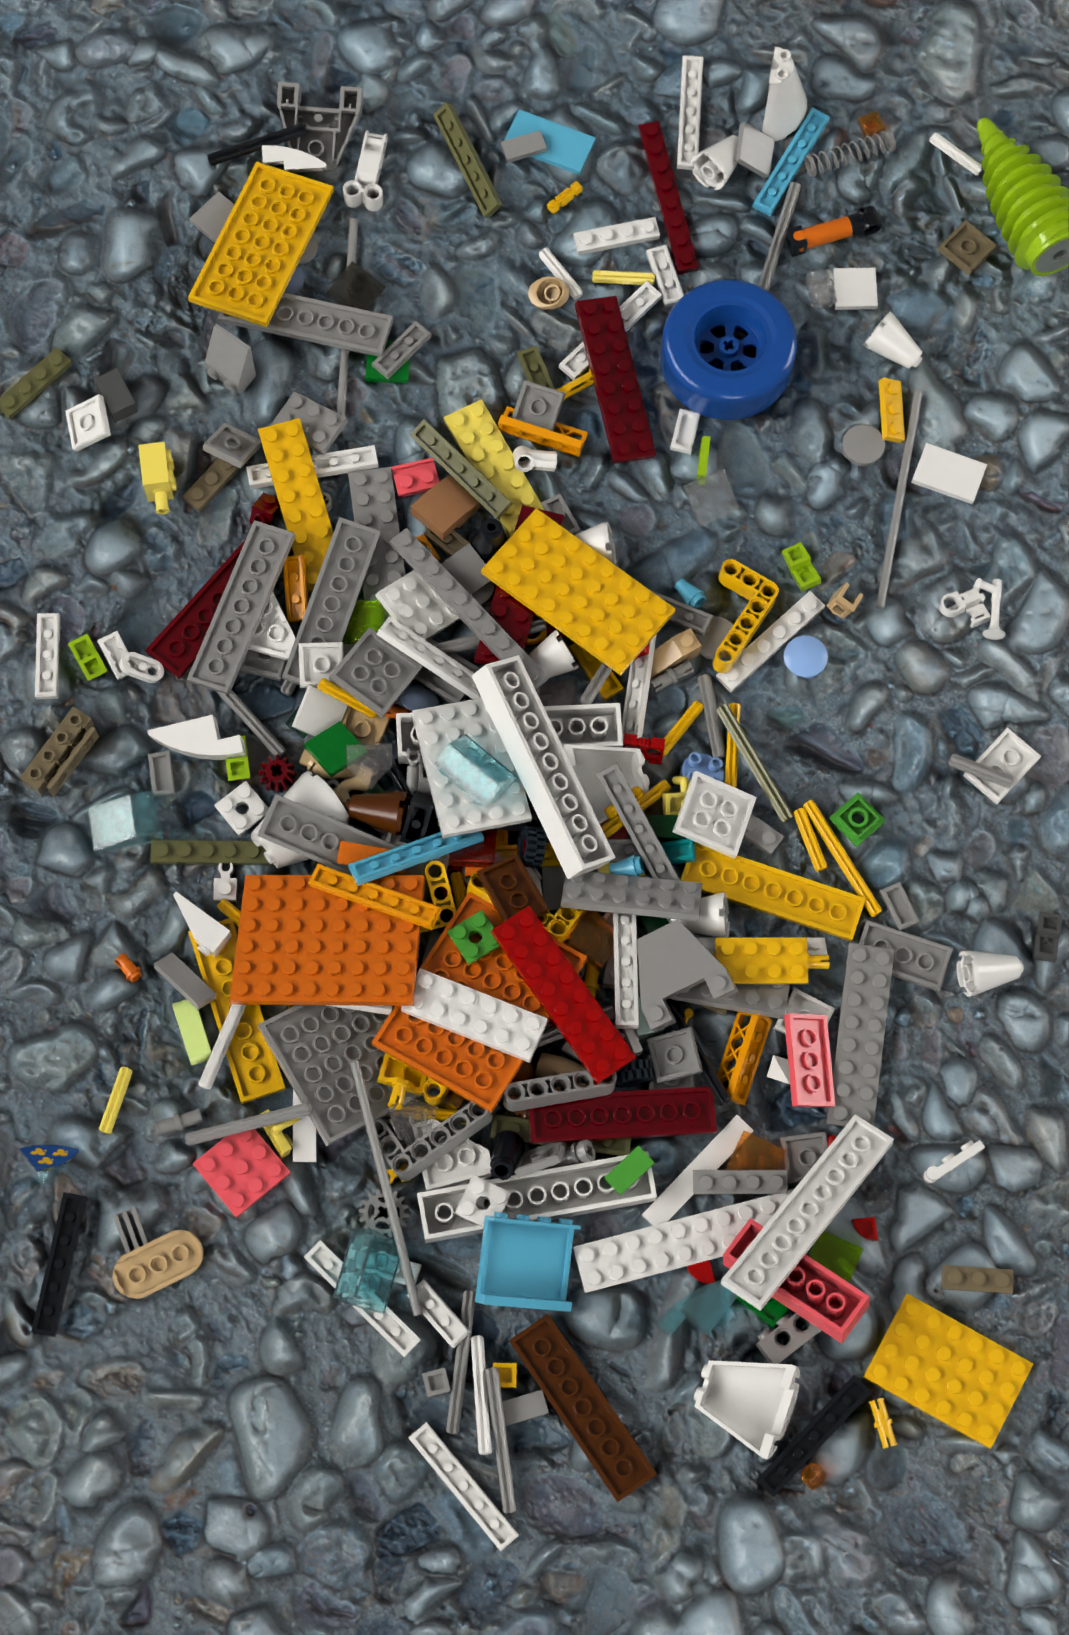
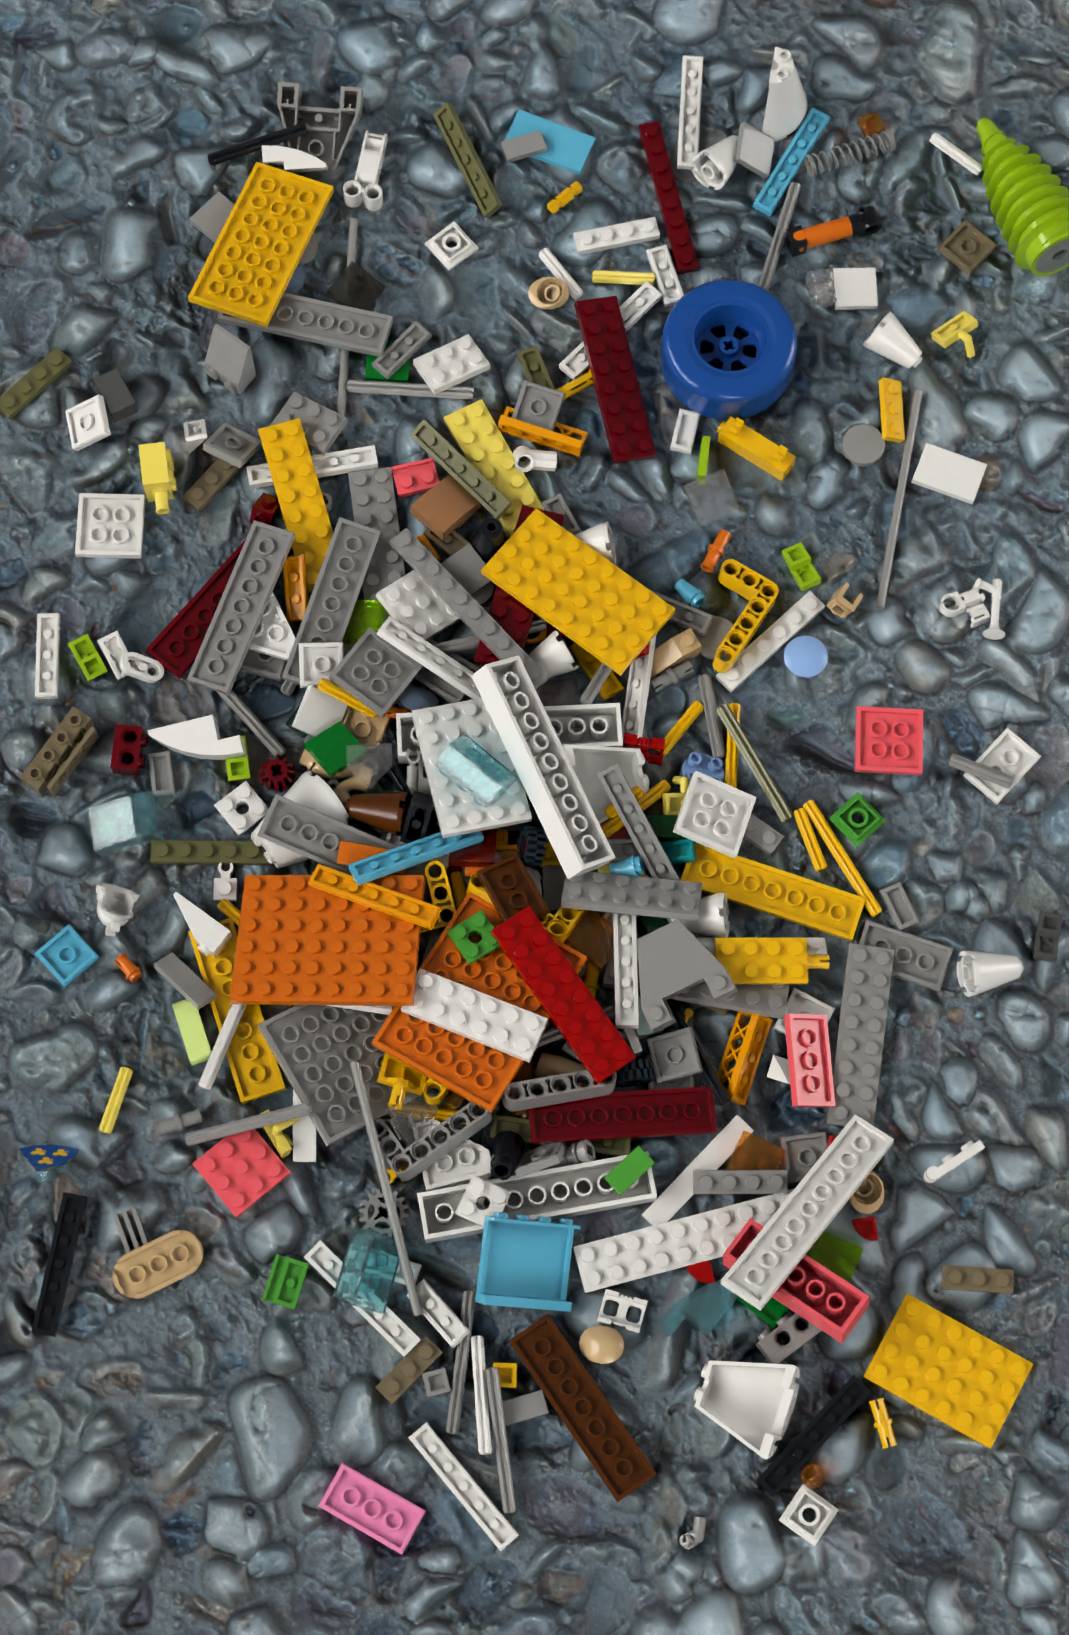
none -> medium azure tile [34,924,100,988]
none -> white plate [75,493,146,559]
none -> white helmet [96,883,140,937]
none -> dark red brick [110,724,148,776]
none -> white slope [183,419,207,454]
none -> bright green plate [262,1254,310,1310]
none -> bright pink tile [318,1463,426,1554]
none -> light grey axle [347,379,474,400]
none -> dark tan plate [375,1336,443,1405]
none -> white plate [413,334,490,395]
none -> white piece [425,221,478,271]
none -> tan hat [579,1325,624,1364]
none -> white piece [597,1289,648,1333]
none -> light grey arm [679,1517,706,1549]
none -> orange pin [700,529,732,573]
none -> yellow brick [717,416,796,481]
none -> white piece [778,1484,838,1547]
none -> tan hat [849,1171,884,1214]
none -> coral plate [854,706,923,776]
none -> light yellow plate [931,311,978,358]

